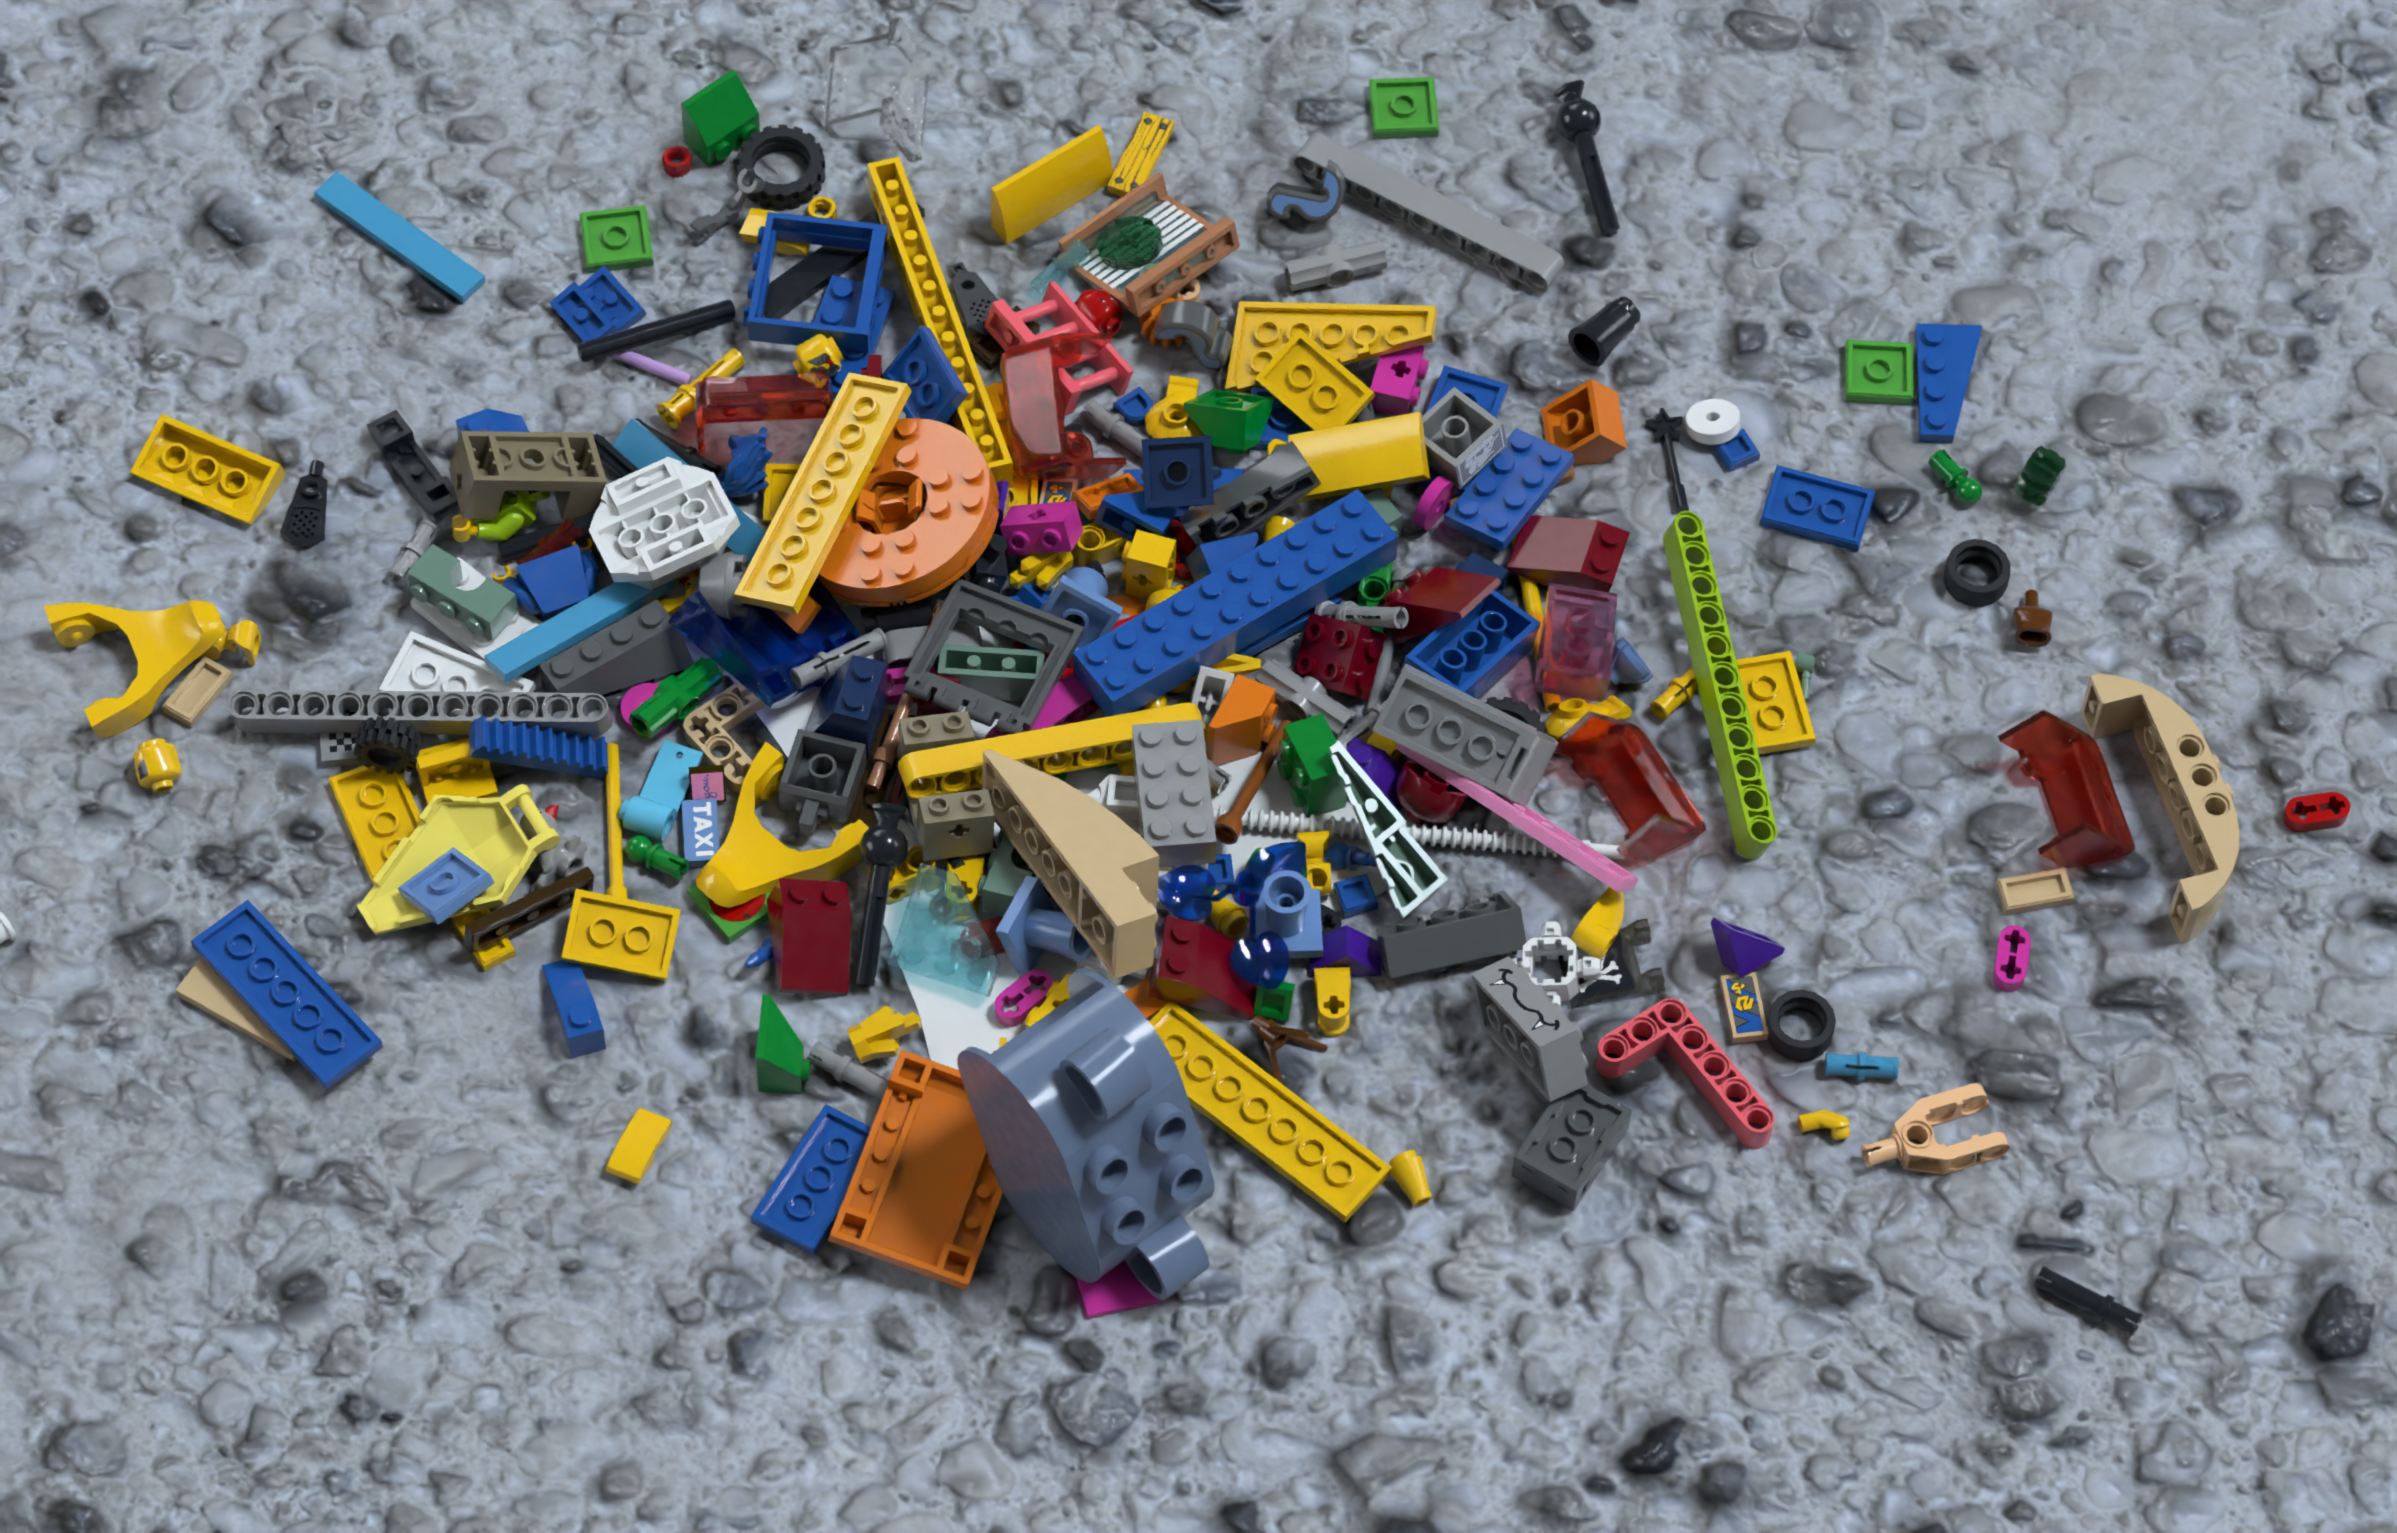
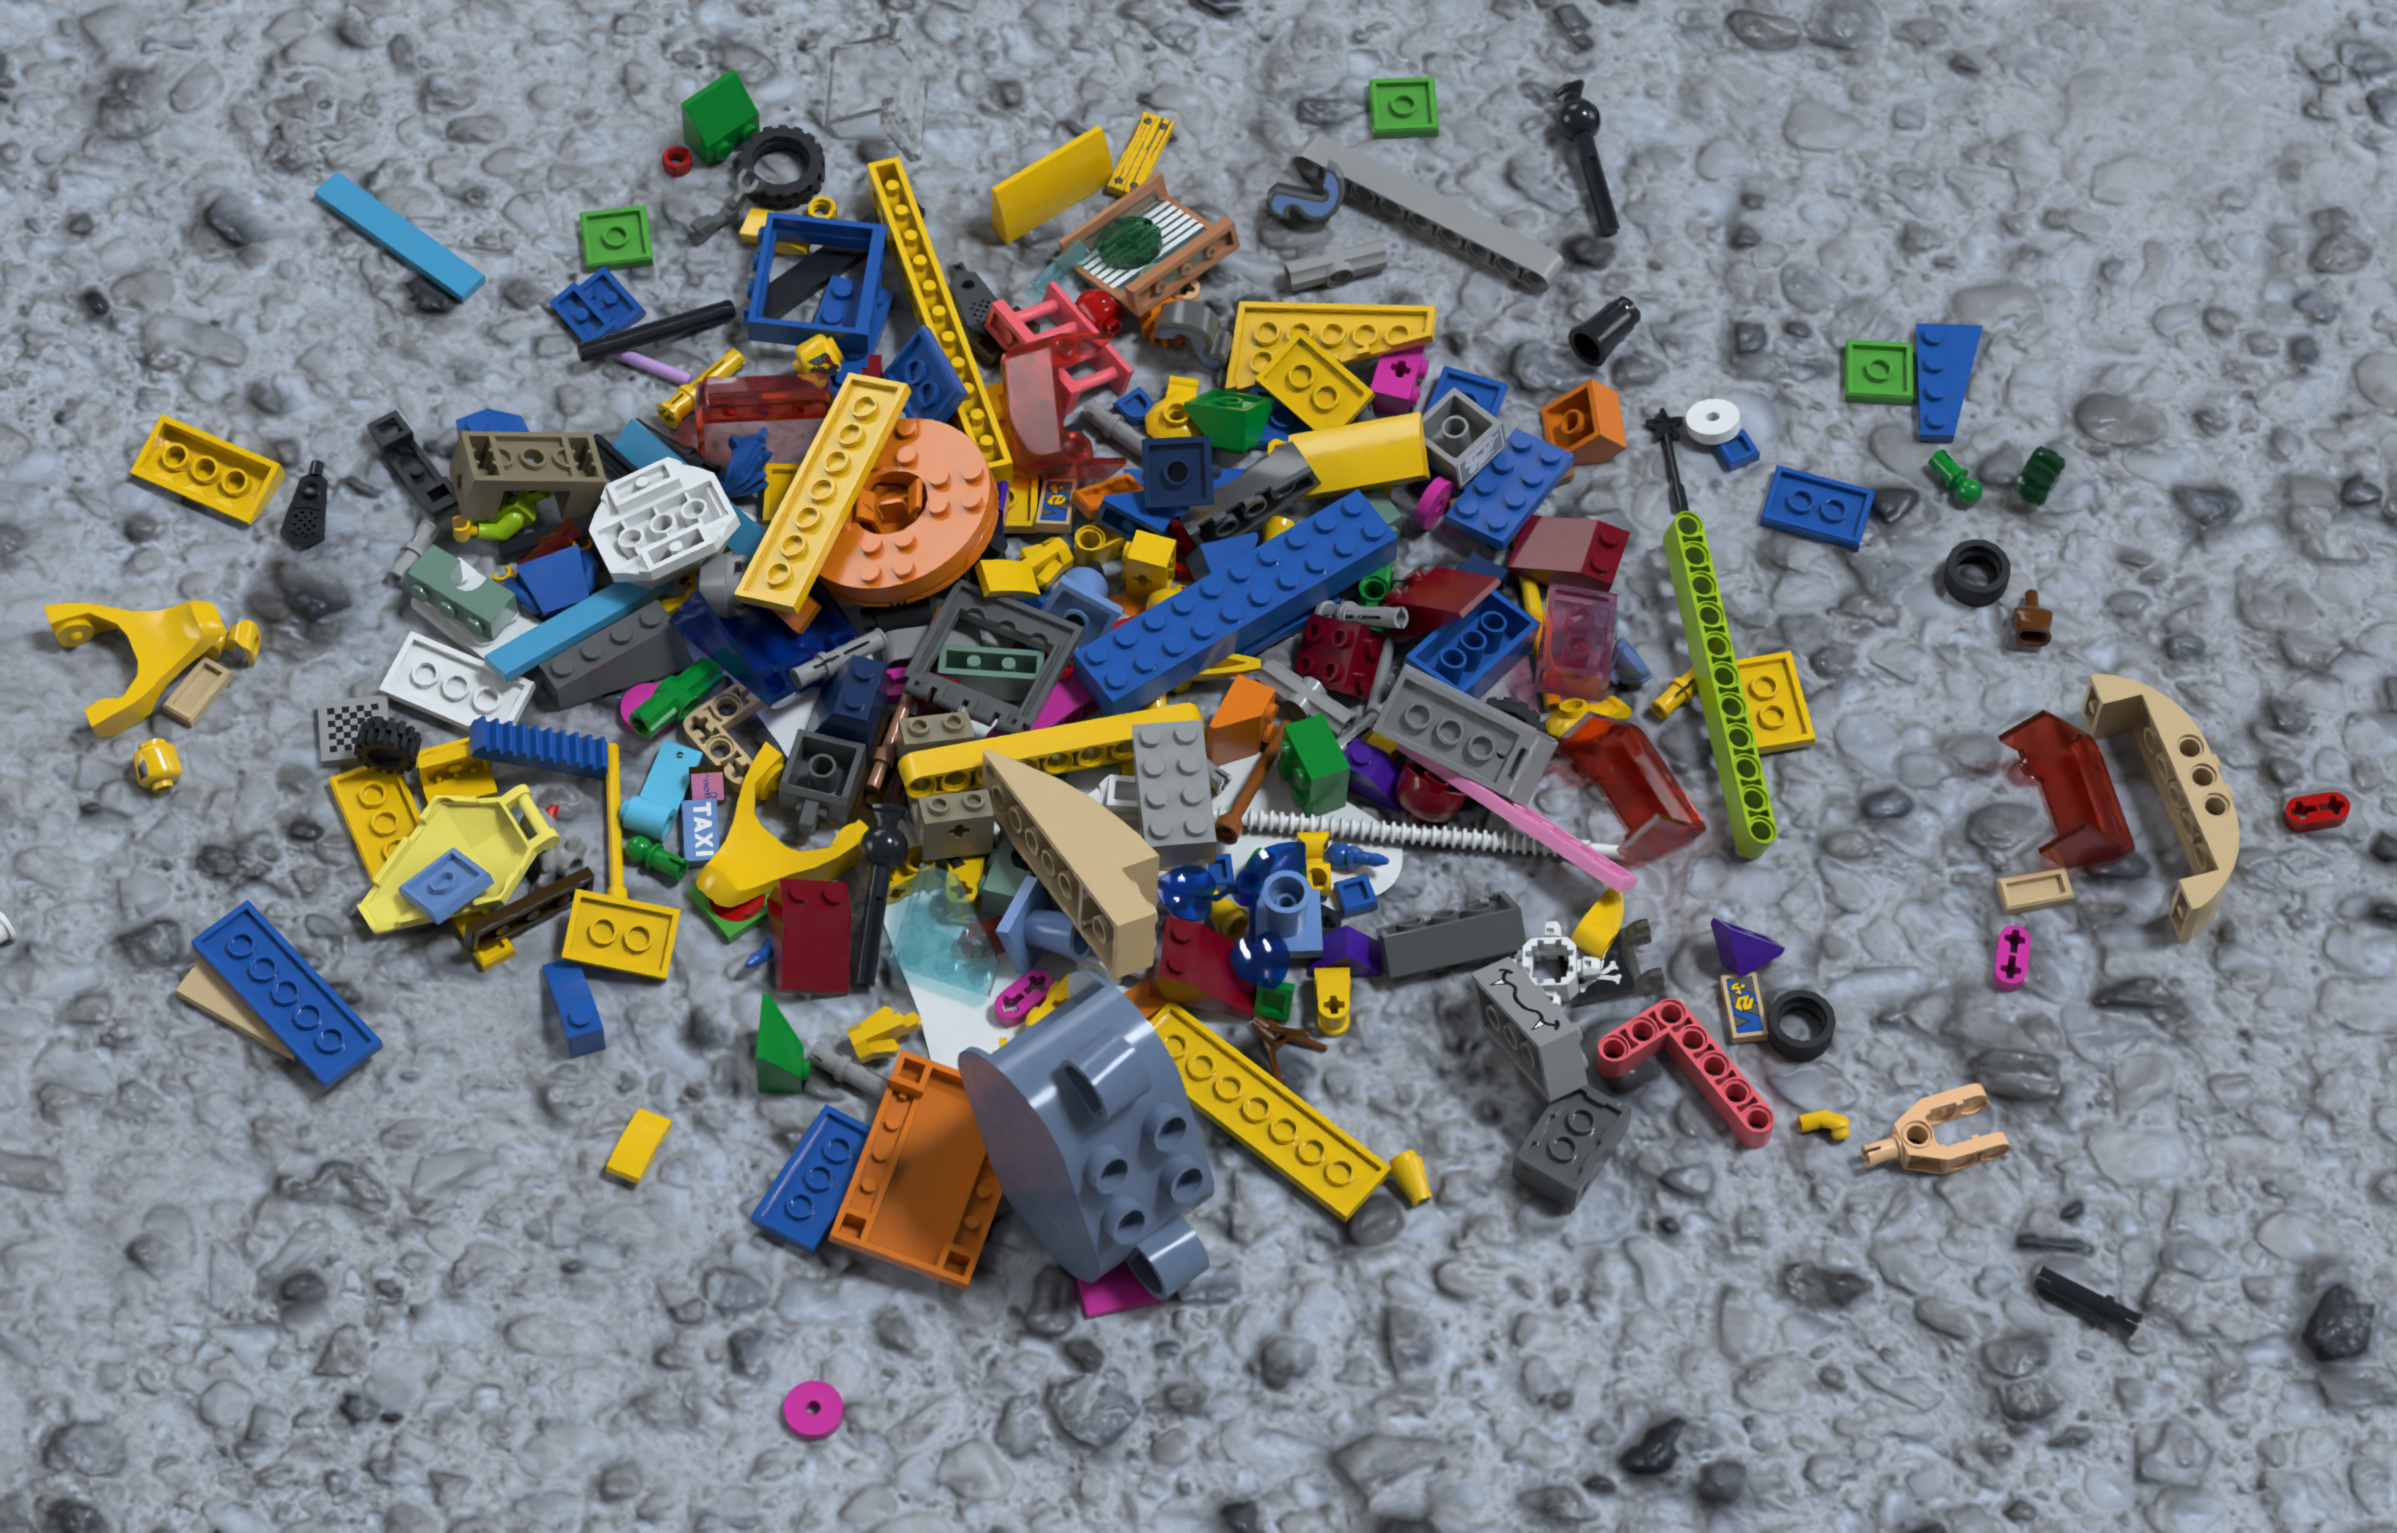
light grey beam [228,690,613,736] -> none
dark pink brick [1000,501,1084,556] -> none
white slope [1190,666,1234,730] -> none
sand green wedge [1328,741,1448,919] -> none
sand green hand [1795,651,1815,701] -> none
dark azure pin [1824,1052,1898,1081] -> none
none -> dark pink piece [784,1381,844,1441]
none -> yellow slope [974,559,1040,600]

